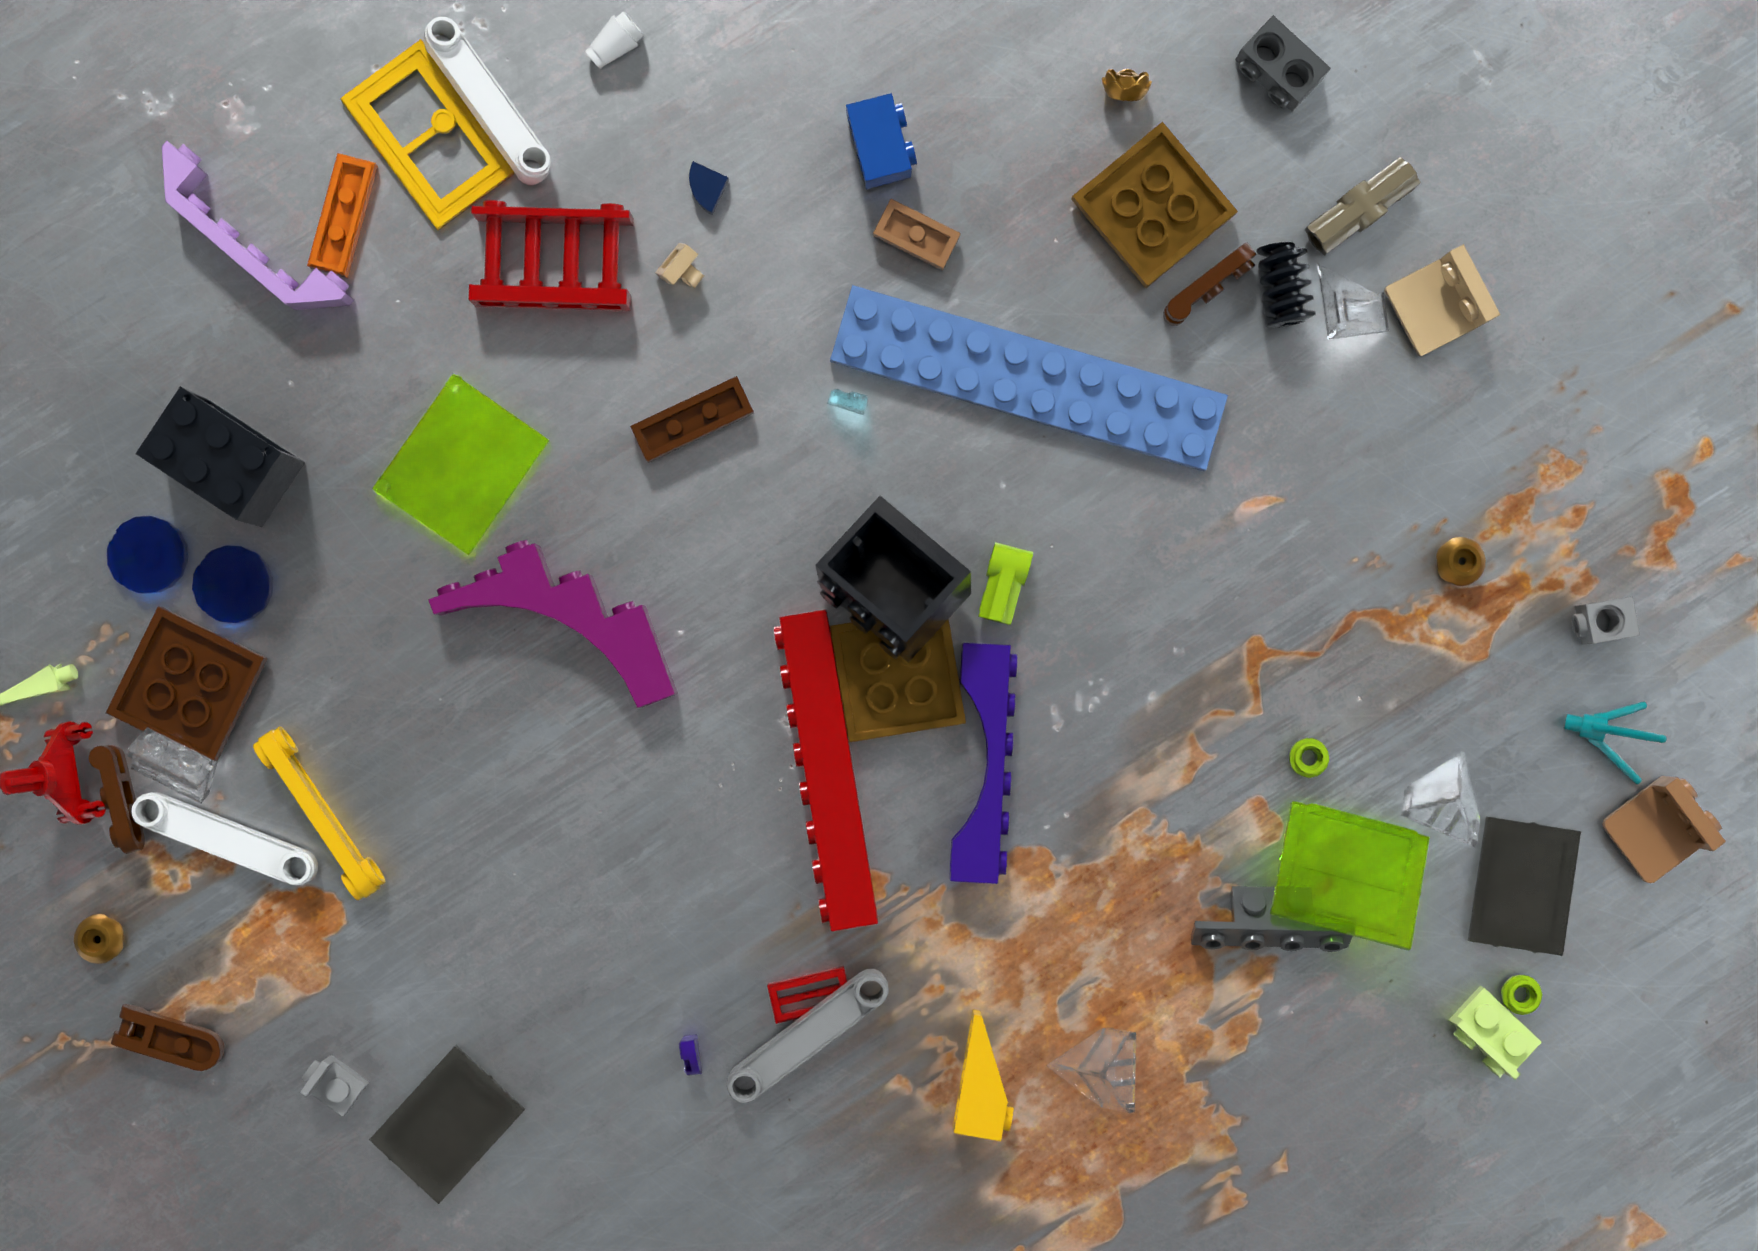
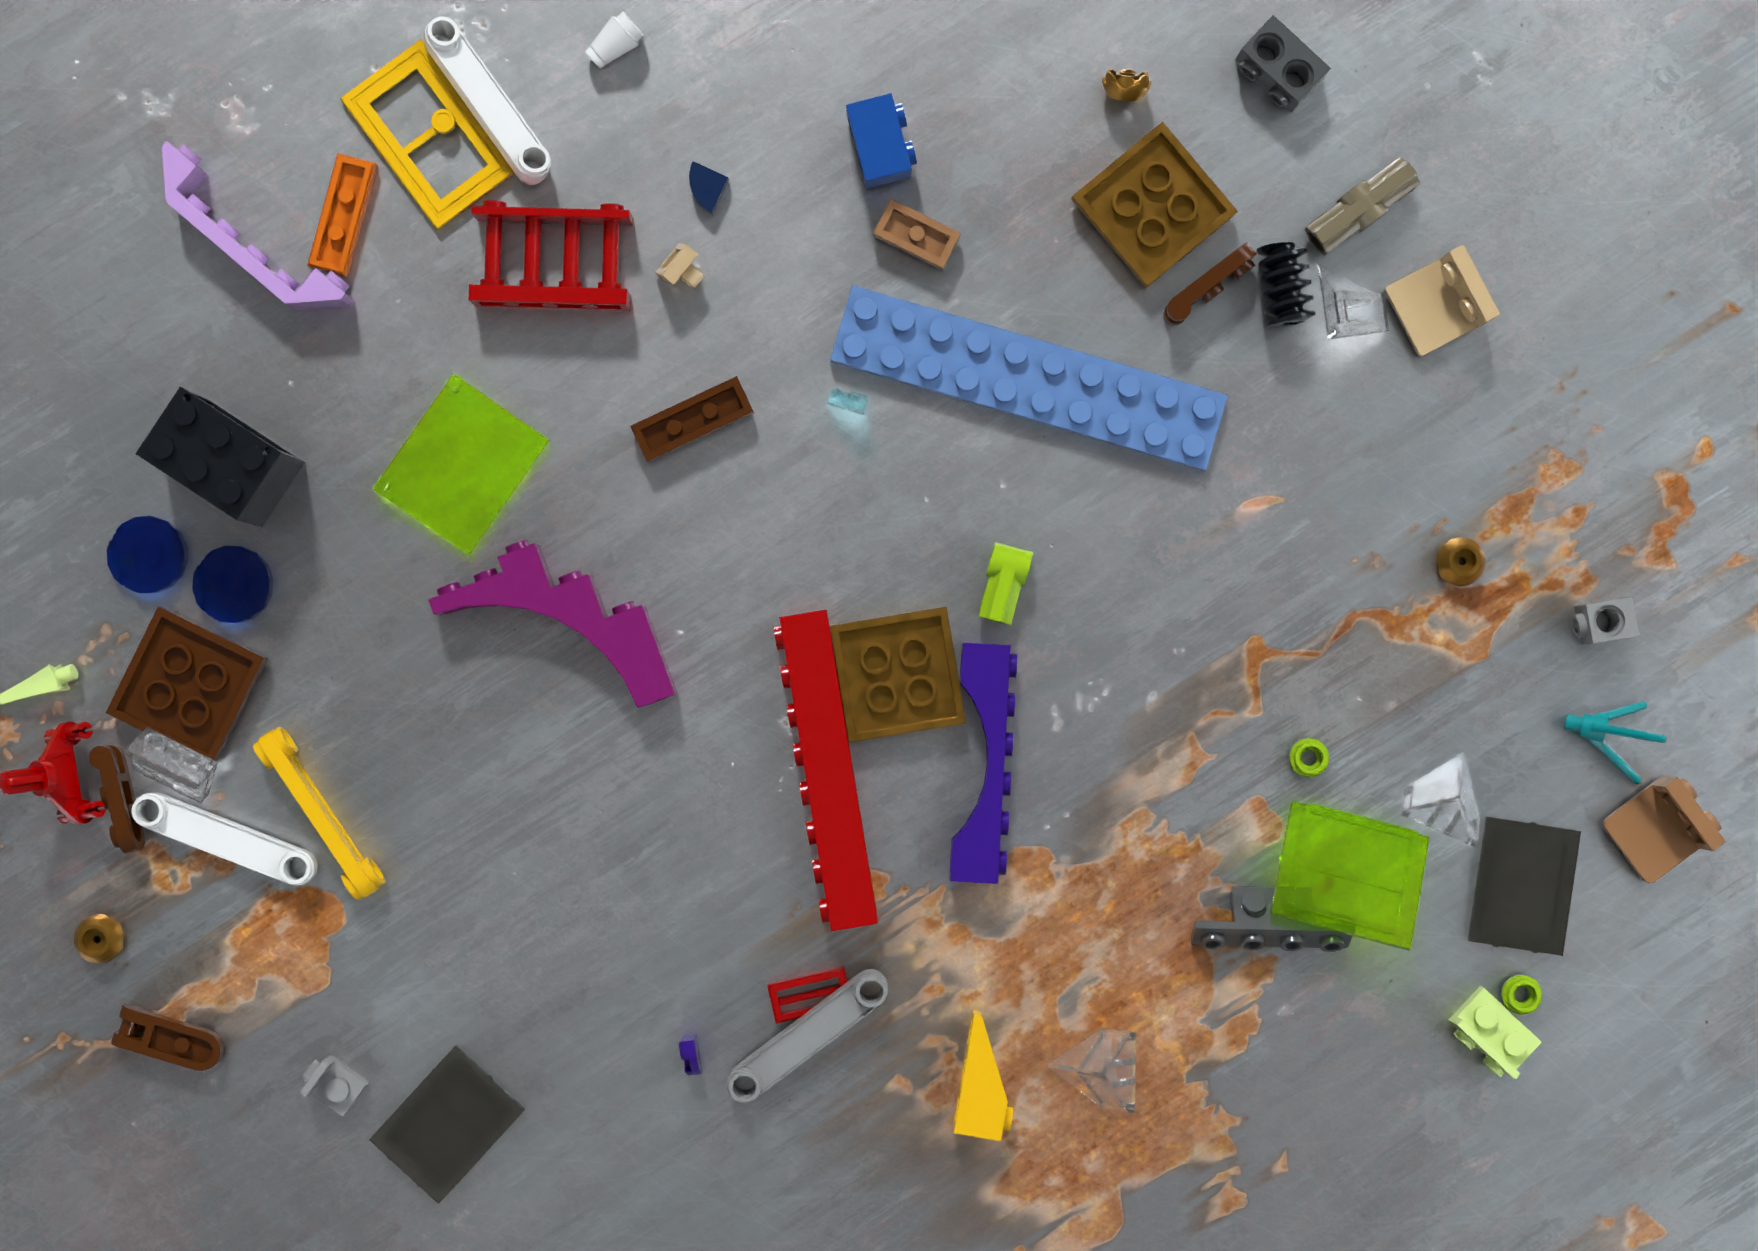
black container [815,496,971,663] -> none

